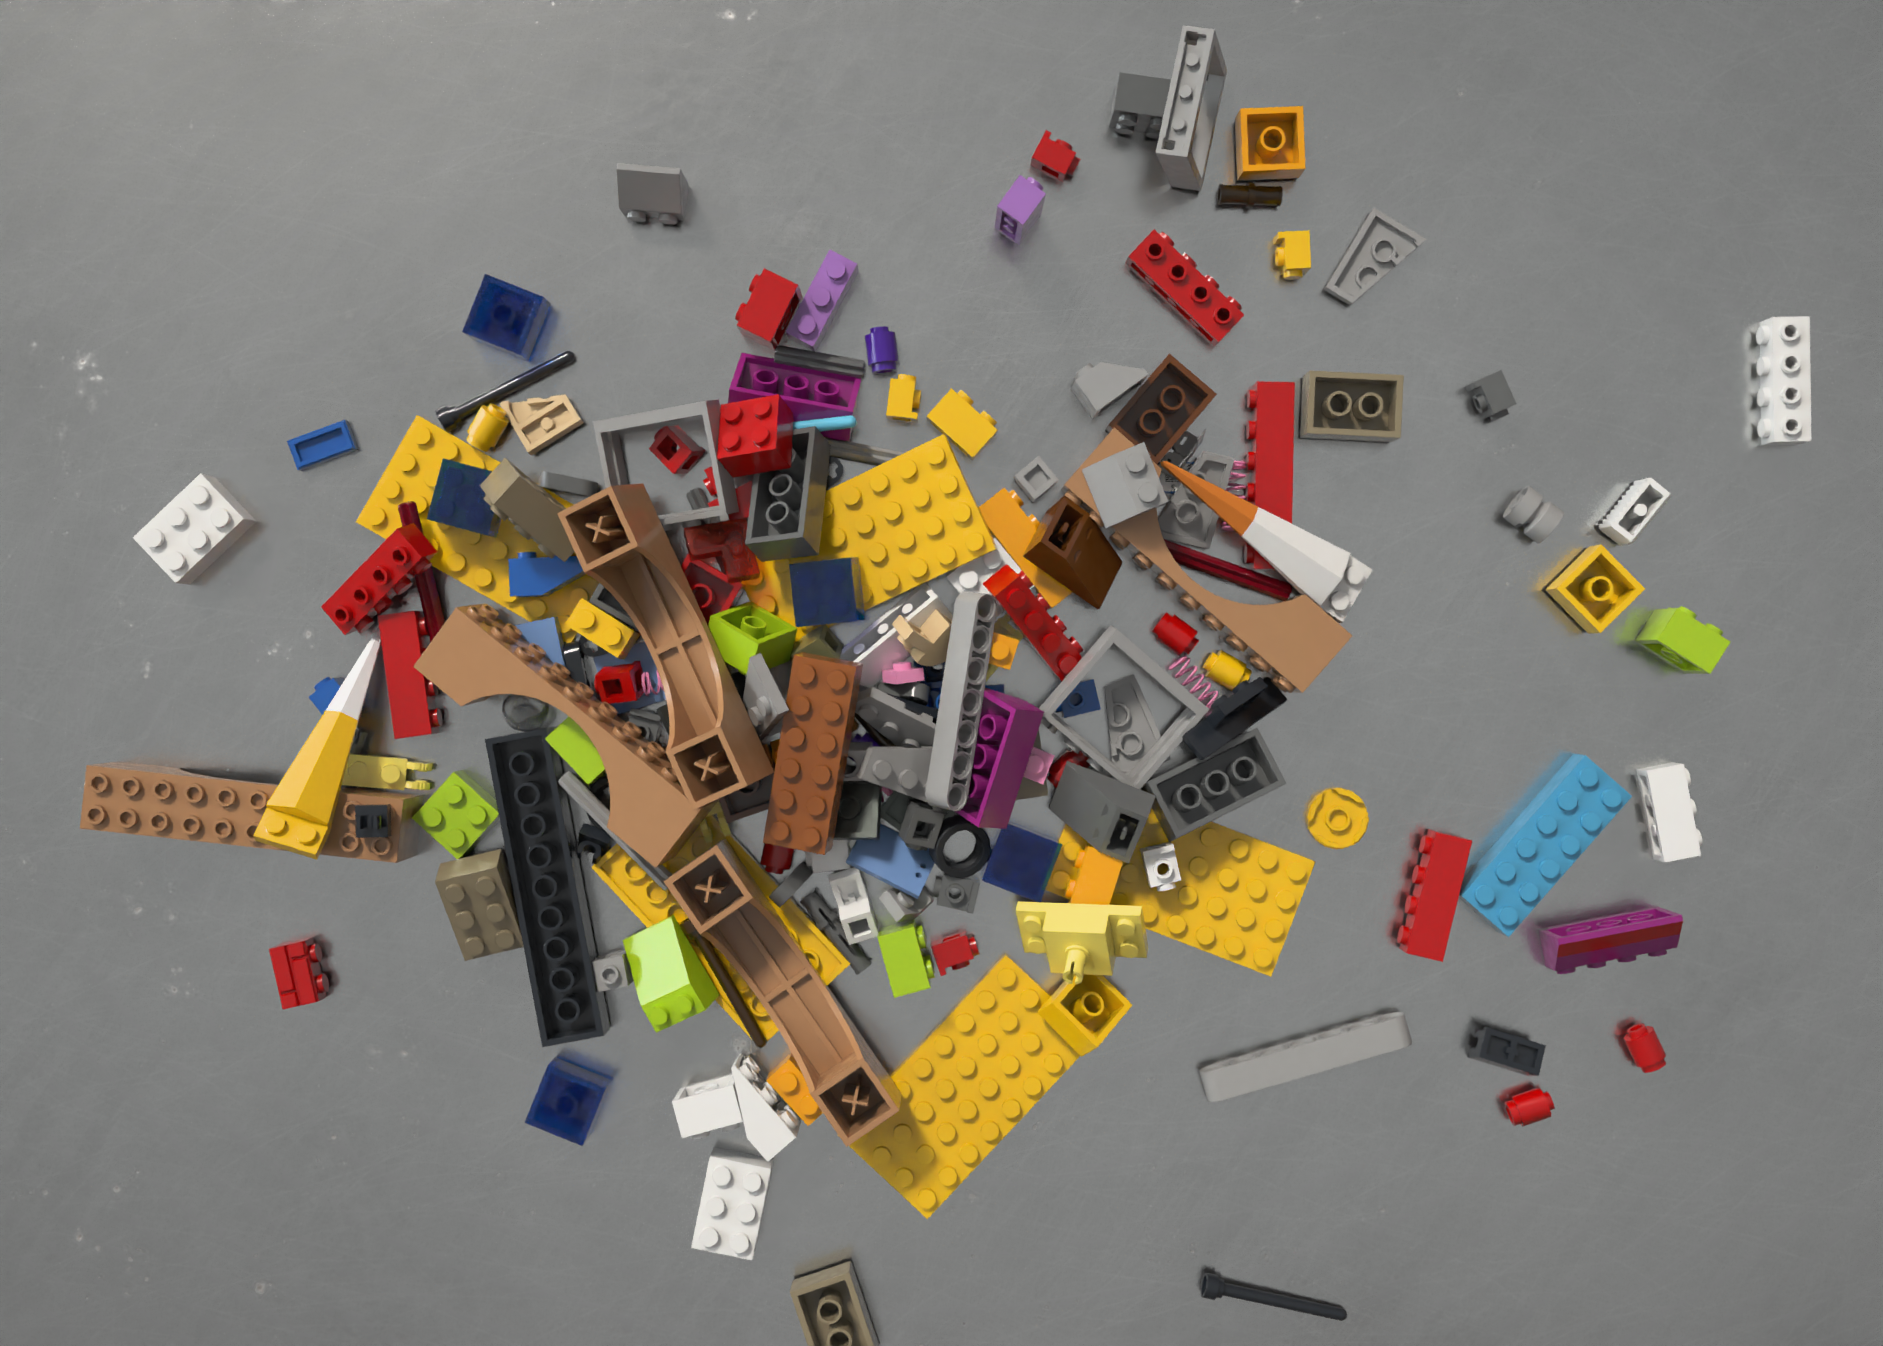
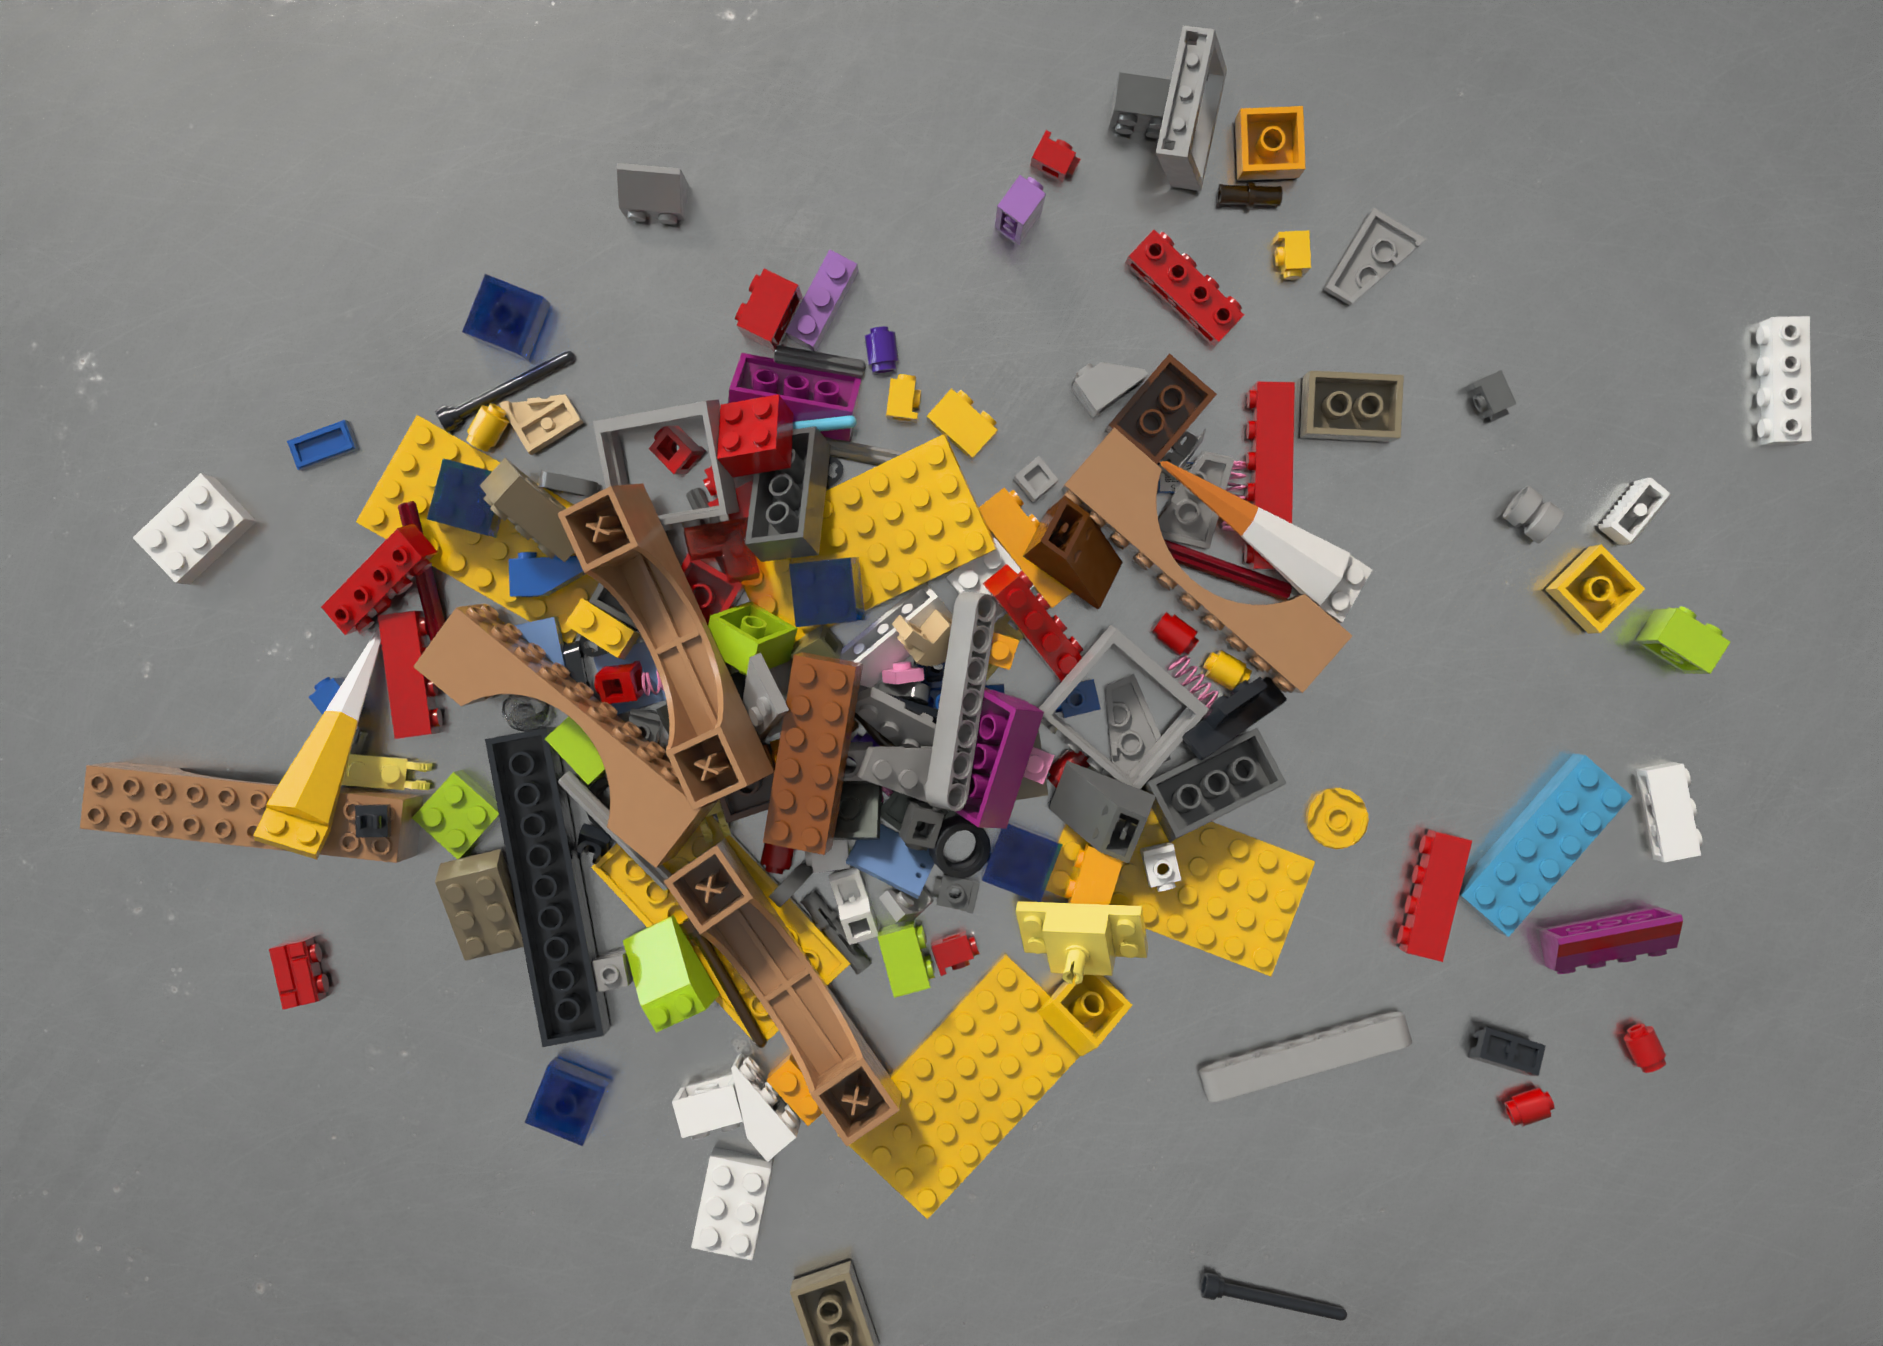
light grey slope [1082,442,1168,529] -> none

